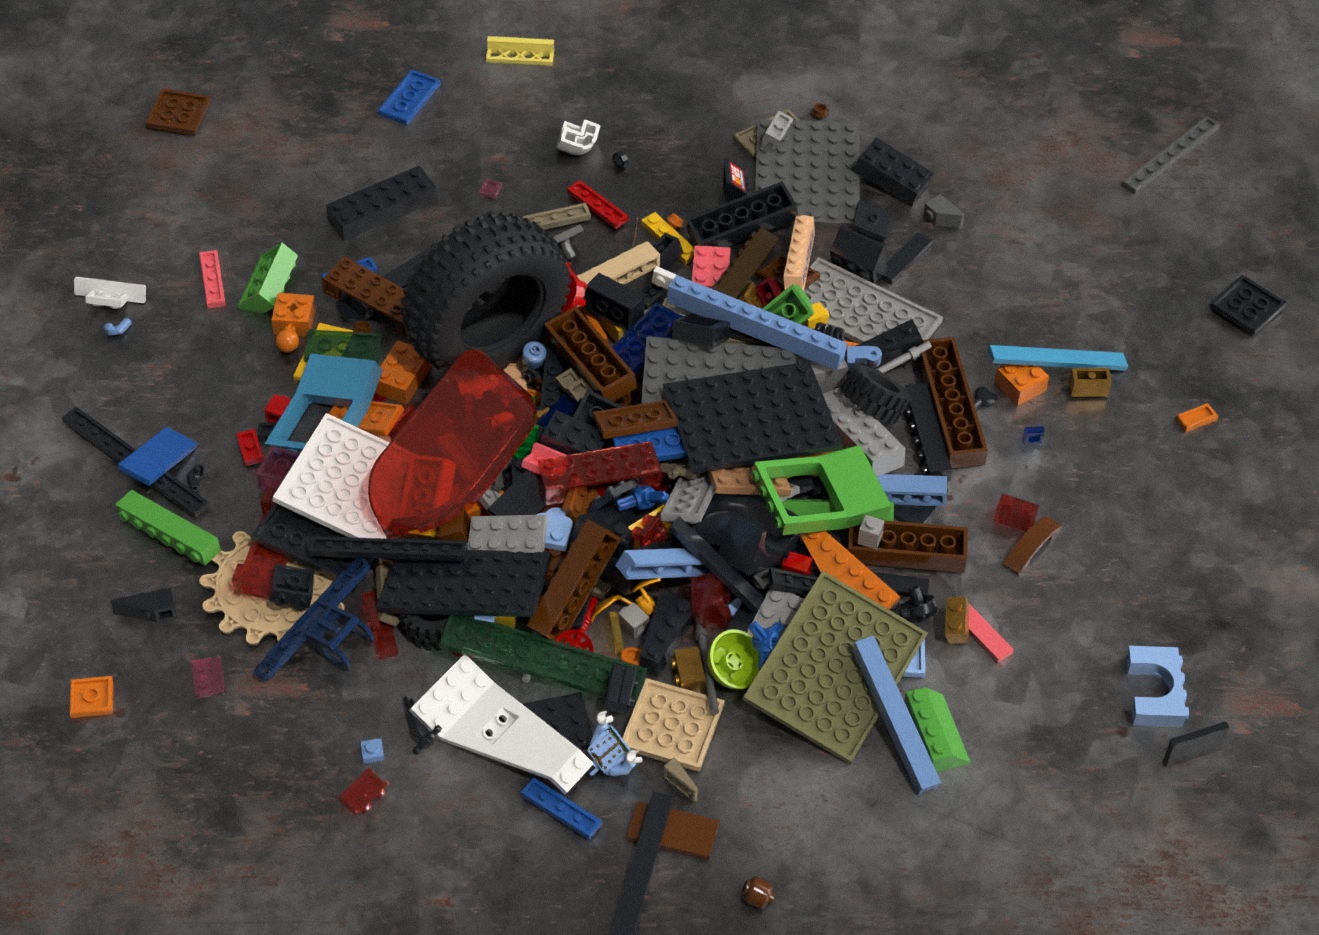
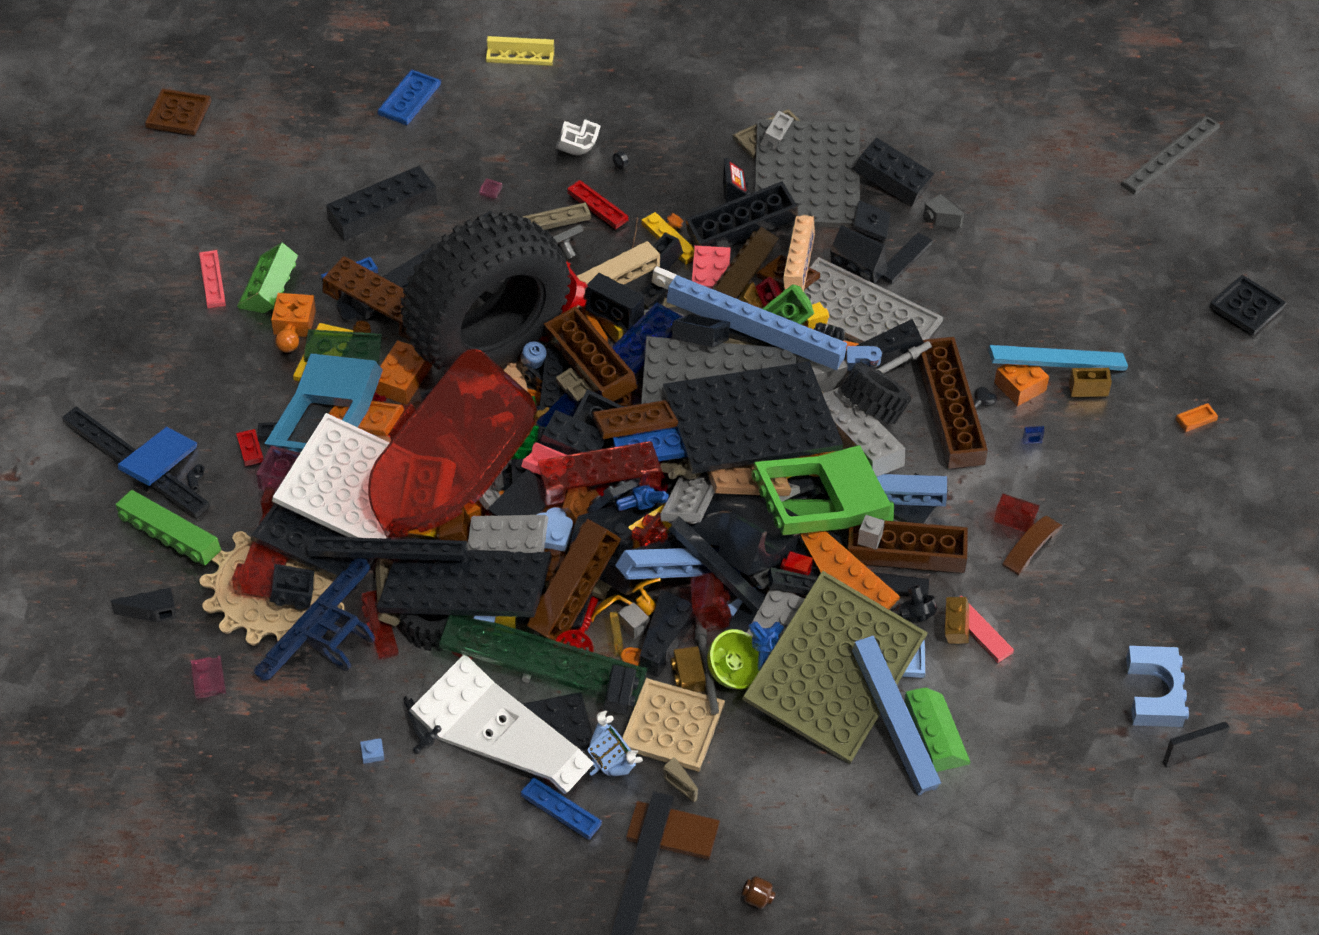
orange tile [70,676,113,718] -> none
white bracket [74,277,146,309] -> none
medium blue arm [104,318,132,336] -> none
red brick [264,394,291,423] -> none
clear red bracket [338,768,389,816] -> none
reddish brown plate [812,103,829,119] -> none
black brick [905,383,952,482] -> none

